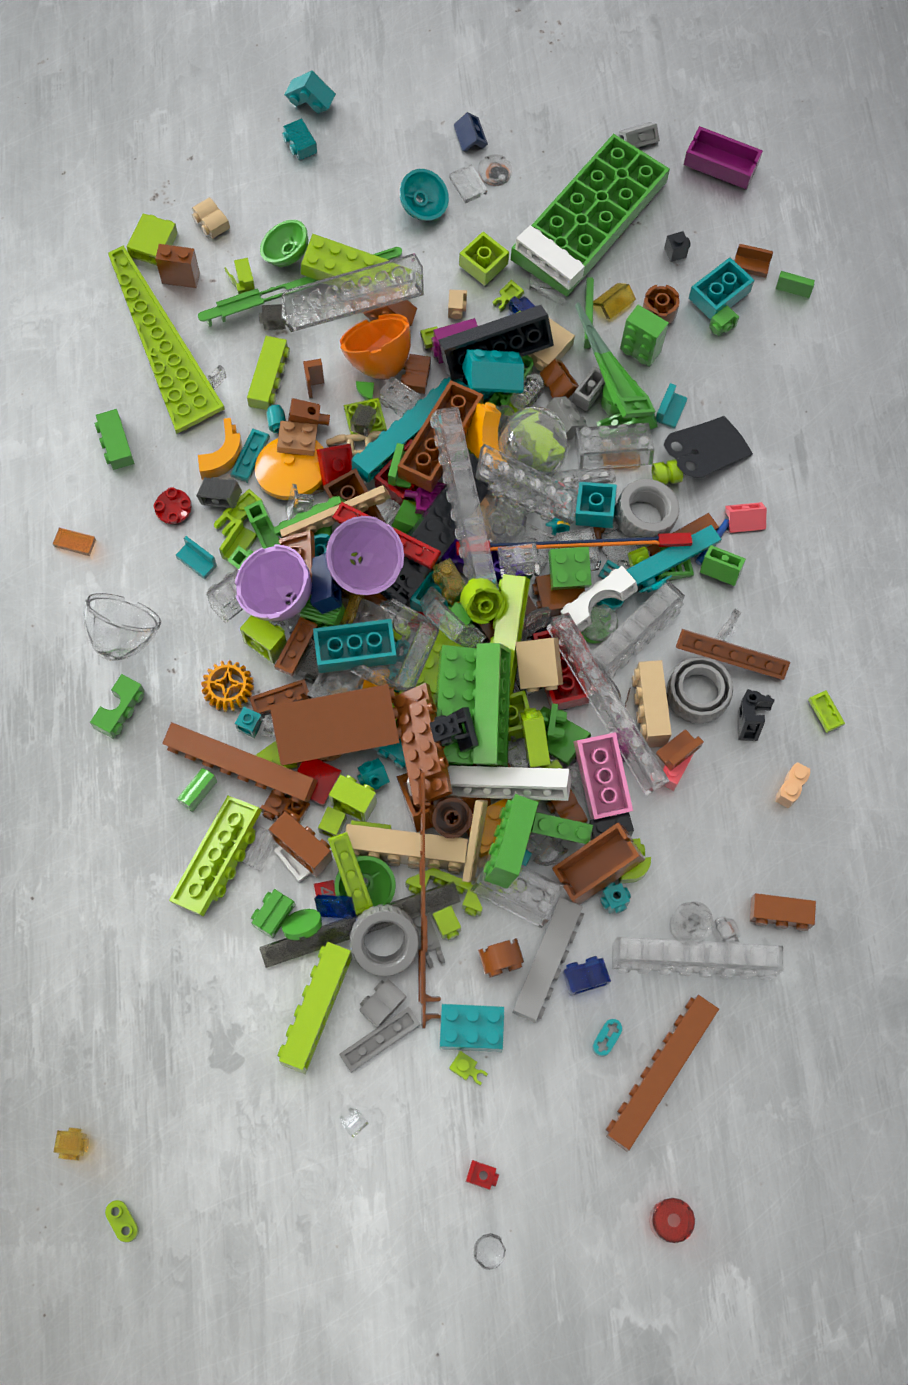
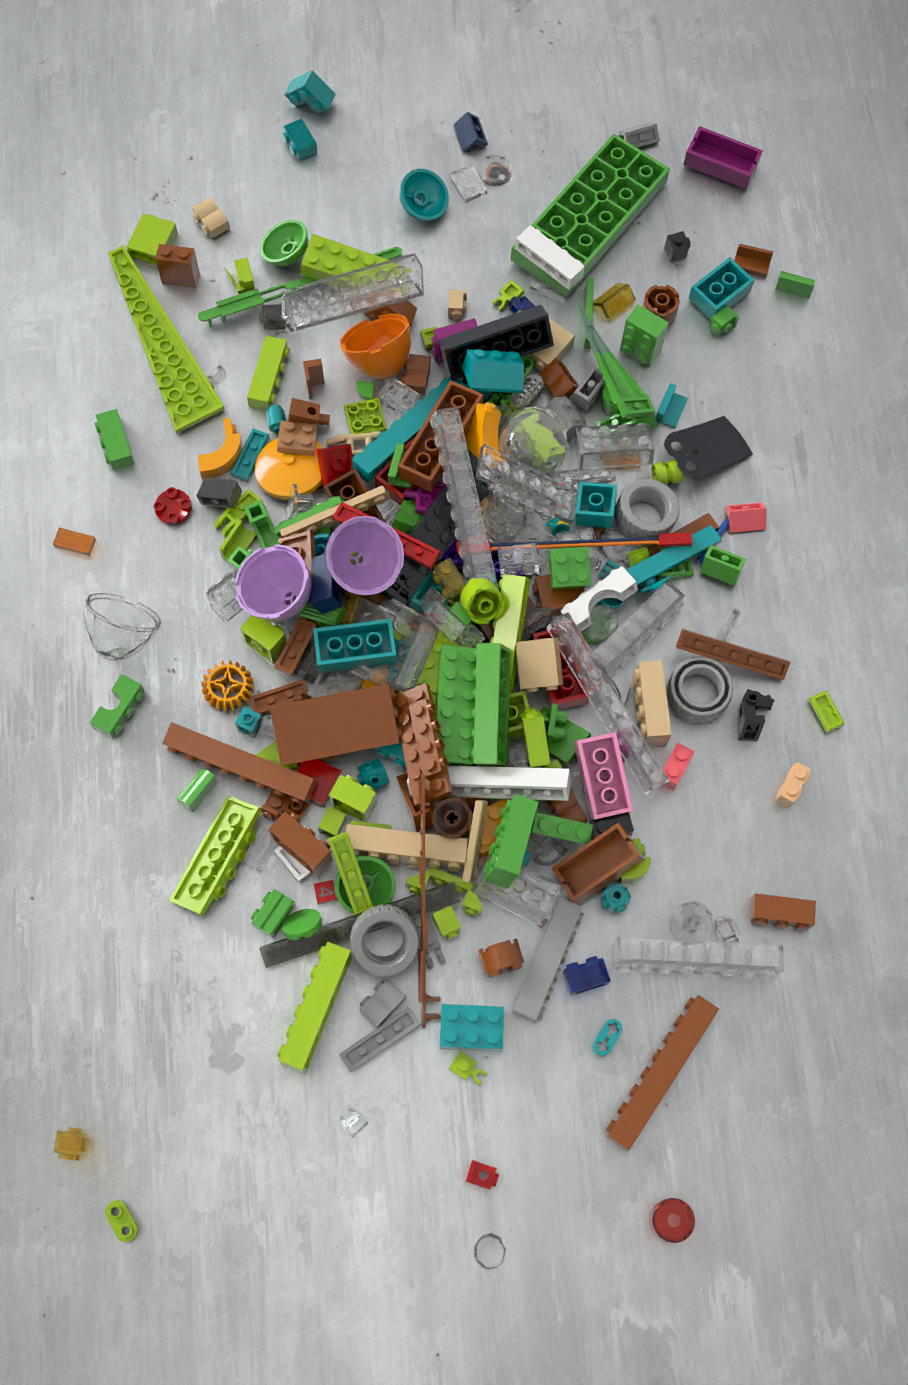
teal panel [176,536,217,579] -> none
clear blue plate [314,894,356,919] -> none
clear smoke brick [350,404,376,437] -> none
black tile [429,707,479,752] -> none
lime brick [459,232,509,286] -> none
dark orange panel [656,730,704,771] -> none

